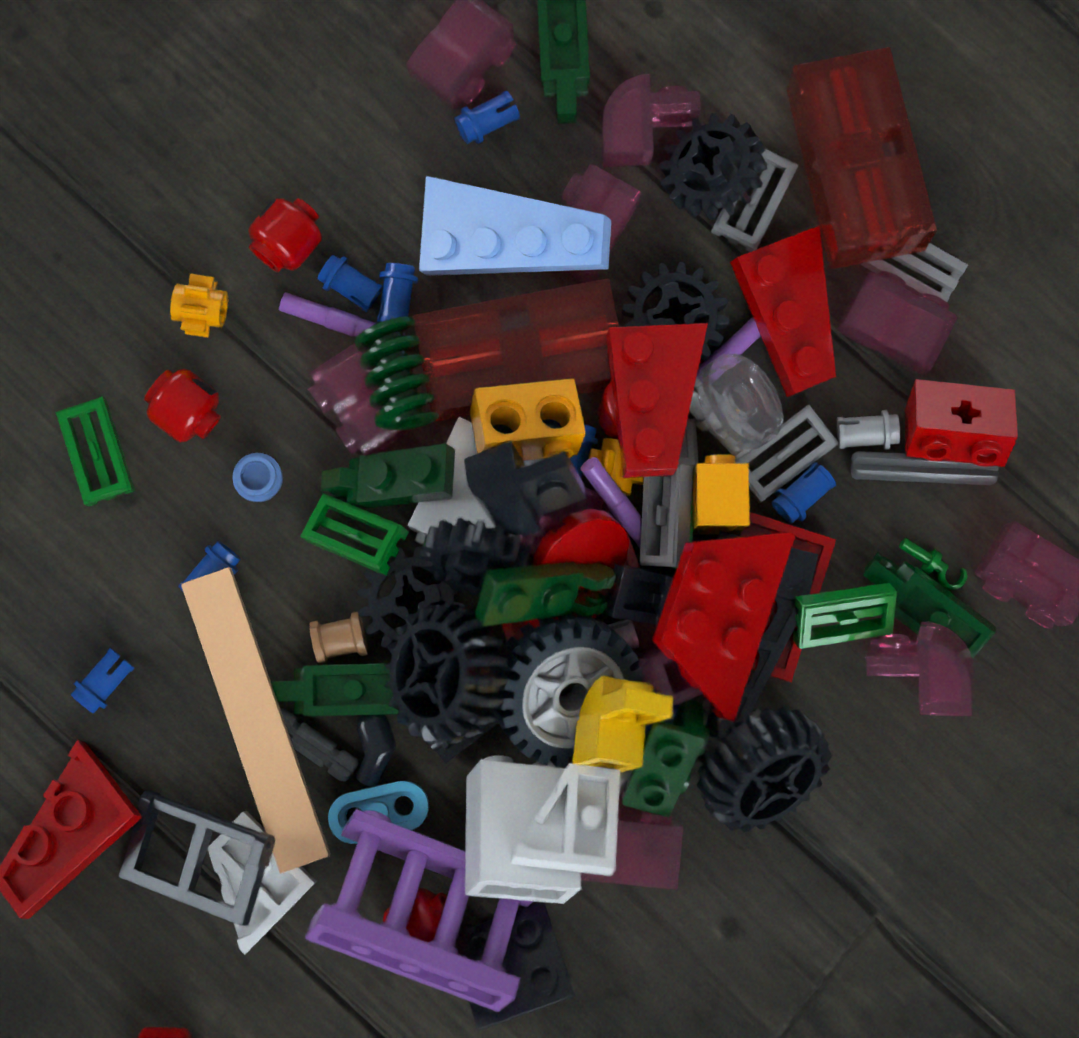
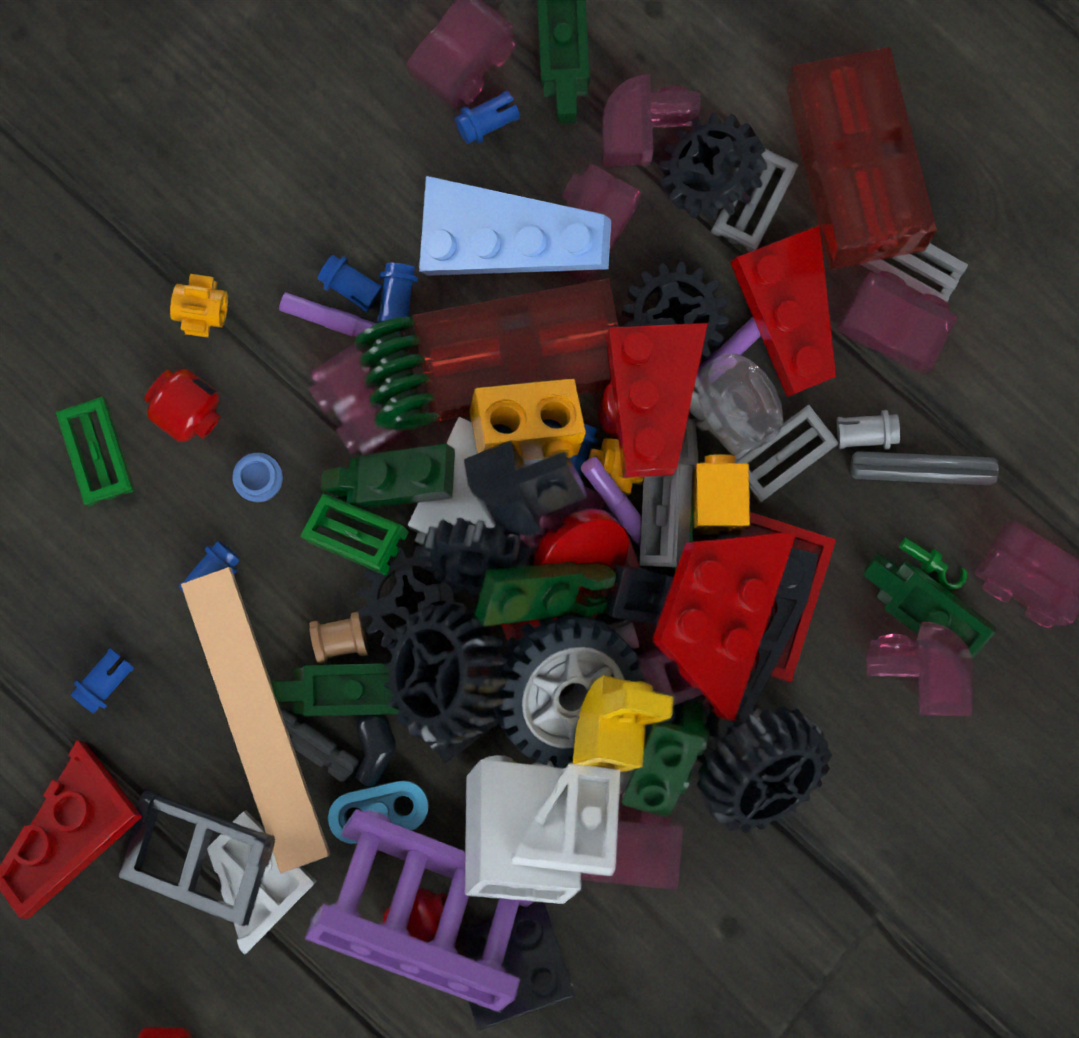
red head [249,198,322,272] -> none
blue pin [772,462,836,524] -> none
green tile [792,583,897,649] -> none
red brick [905,379,1018,467] -> none

